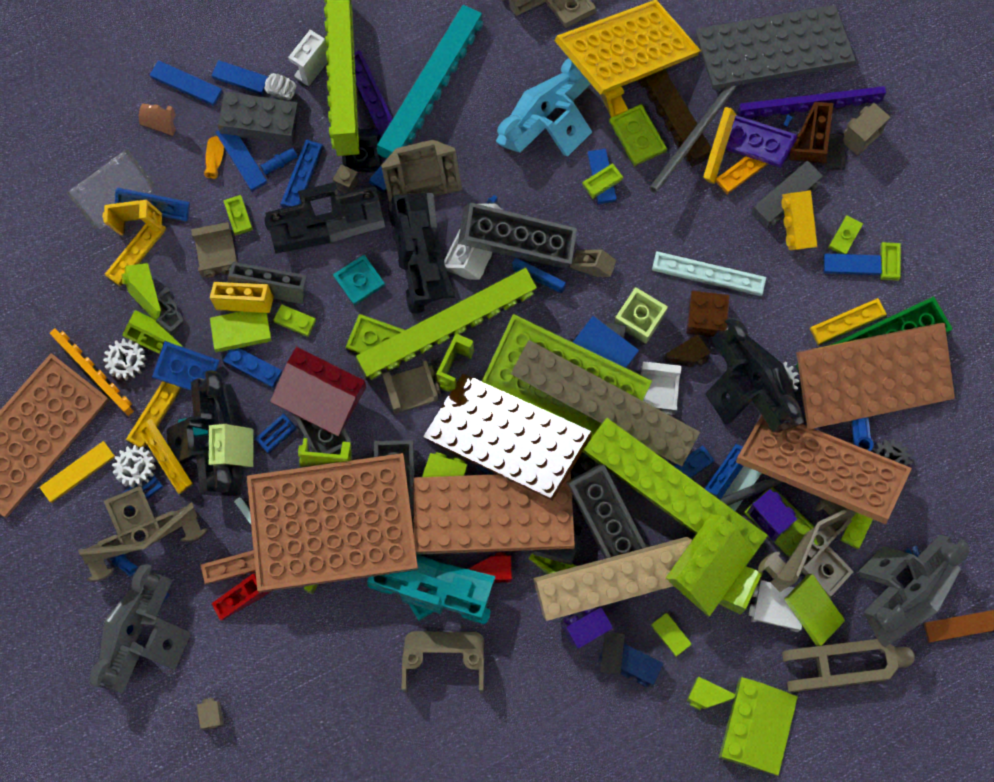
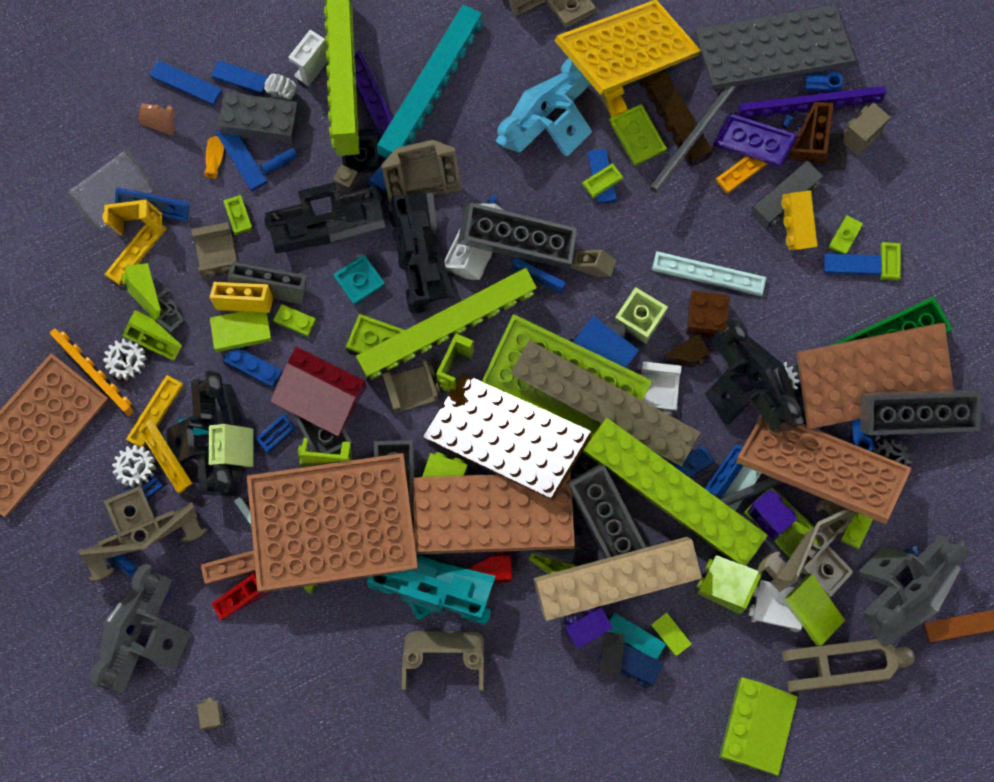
yellow tile [39,441,115,503] -> none
blue tile [152,341,220,391] -> none
blue tile [280,139,324,208] -> none
lime slope [665,515,754,616] -> none
lime slope [686,676,736,710] -> none
yellow tile [703,107,736,184] -> none
yellow tile [810,298,887,345] -> none
none -> teal tile [607,612,666,659]
none -> blue piece [805,72,843,93]
none -> dark grey brick [860,390,981,435]

